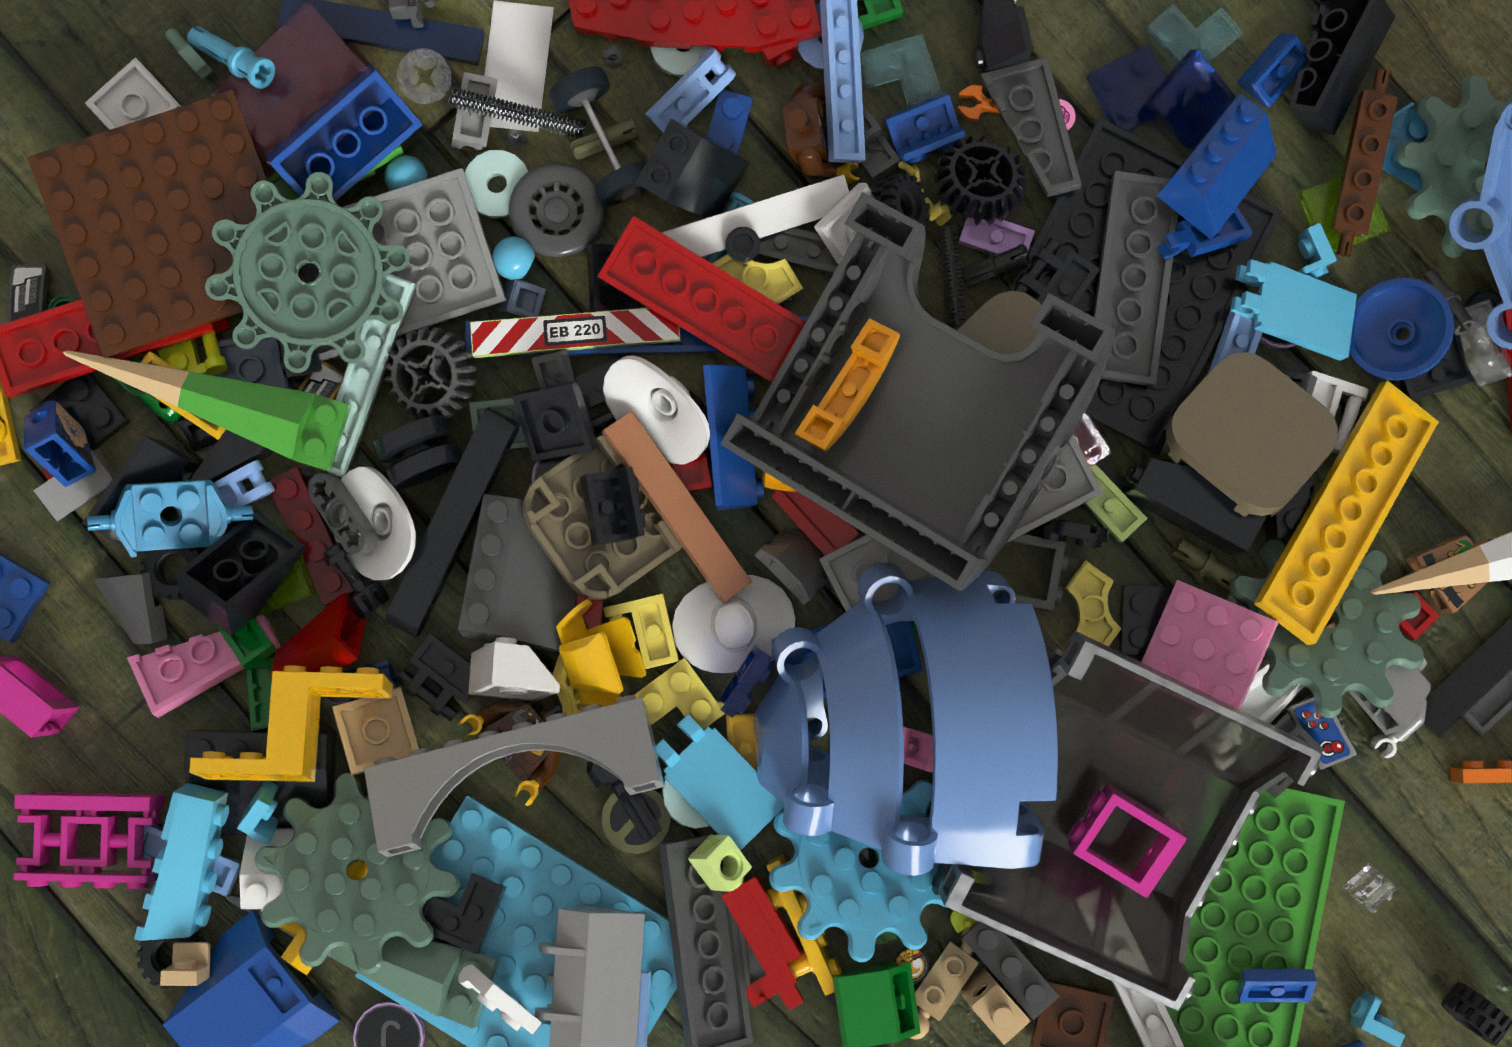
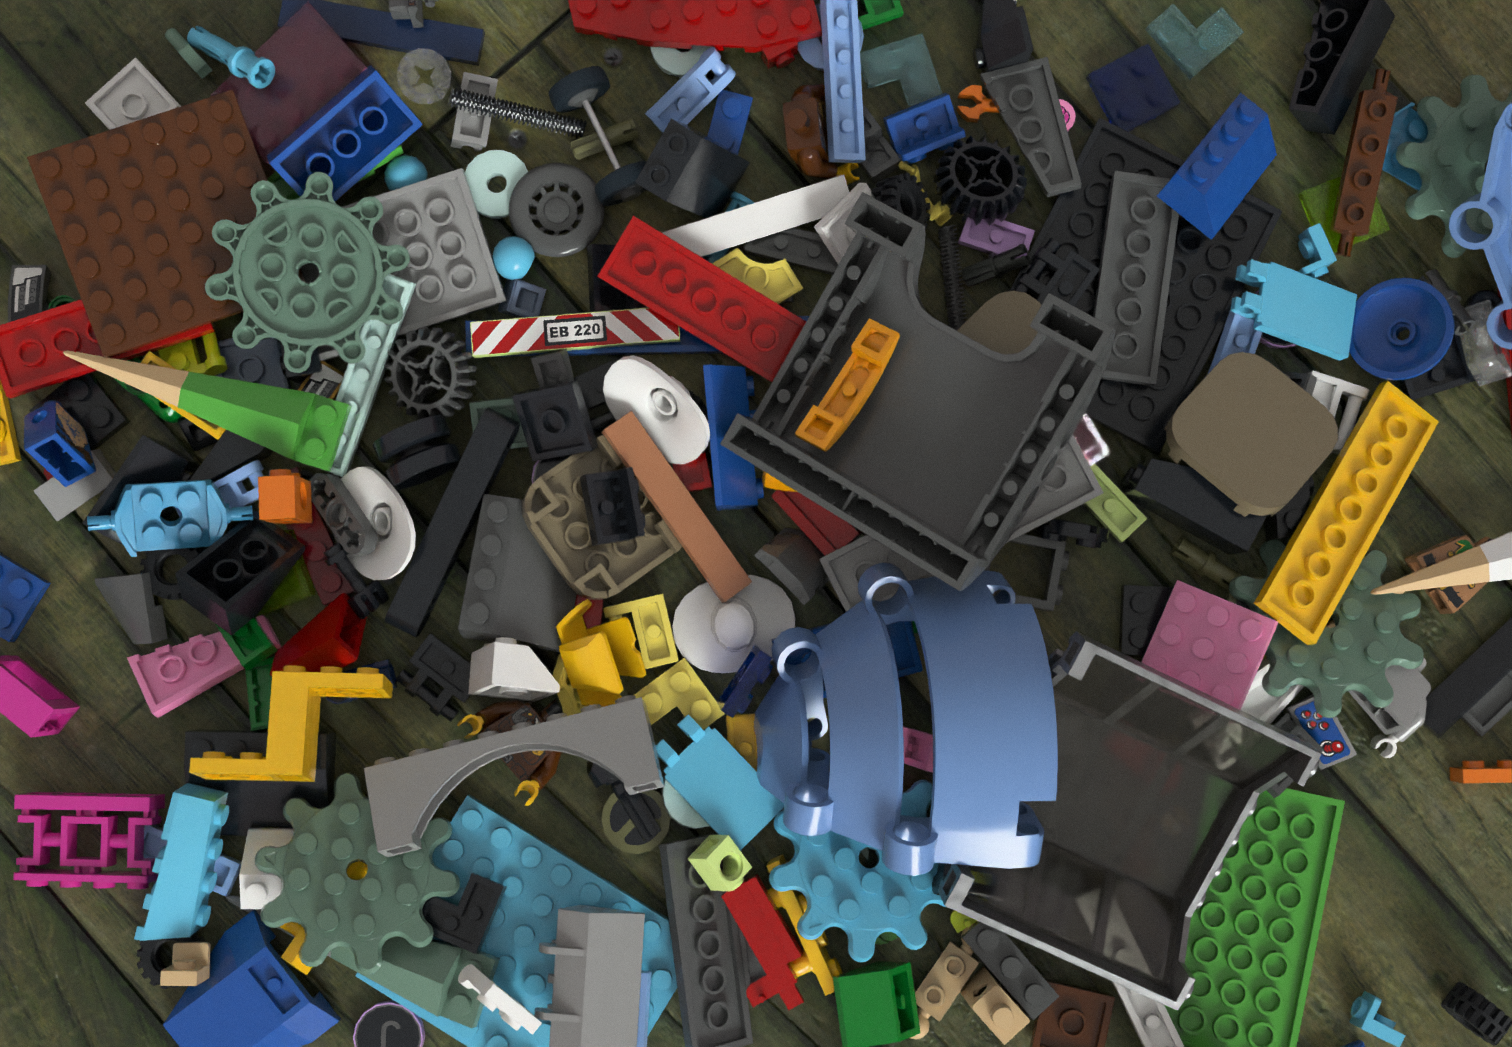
red piece [215,318,232,334] -> none
medium azure bracket [237,781,279,844] -> none
tan plate [332,687,419,776] -> none
white sticker [484,0,554,132] -> none
black tile [725,227,760,263] -> none
tile [894,947,930,983] -> none
light yellow tile [1064,560,1121,657] -> none
dark pink window [1068,783,1188,898] -> none
clear blue plate [1146,49,1236,149] -> none
blue plate [1157,207,1253,259] -> none
blue plate [1236,968,1317,1002] -> none
blue slope [1237,33,1306,108] -> none
clear tile [1343,864,1397,913] -> none
red plate [1399,591,1440,640] -> none
none -> orange brick [258,469,312,524]

